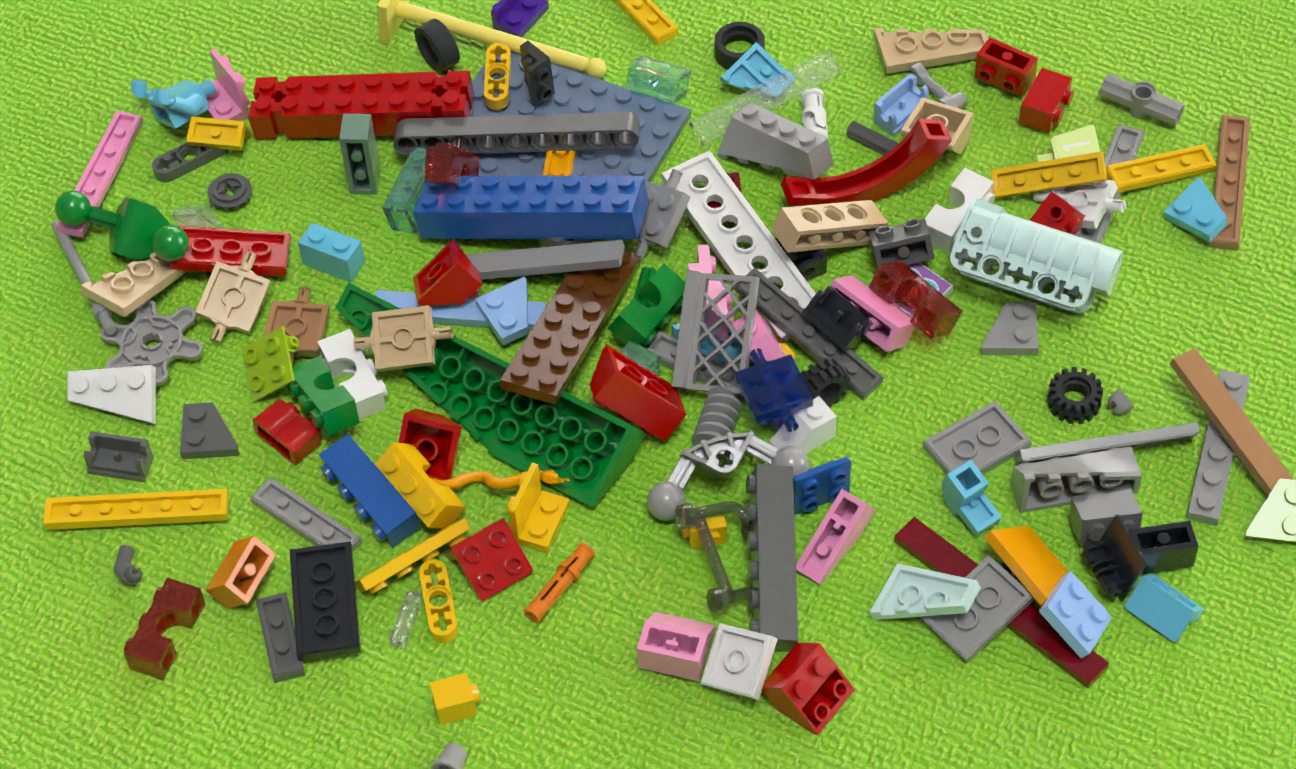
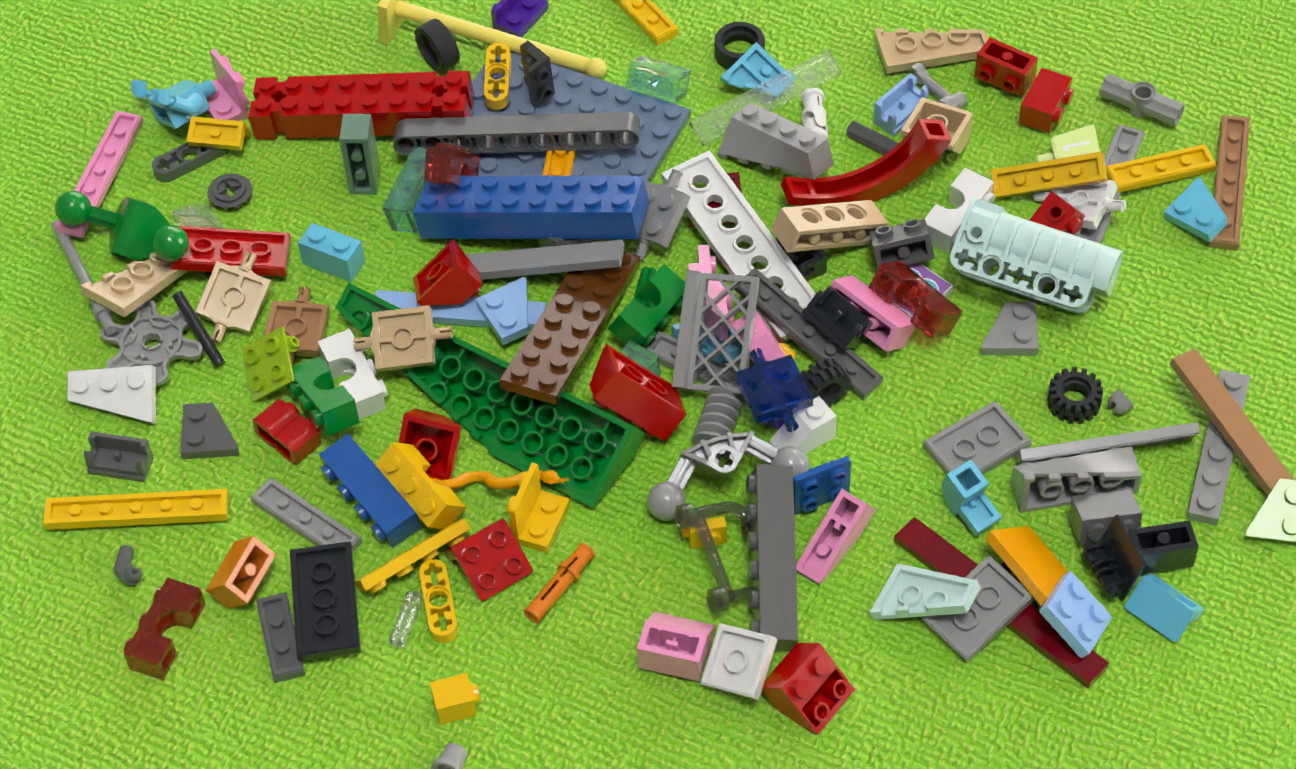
none -> black bar [172,291,225,368]

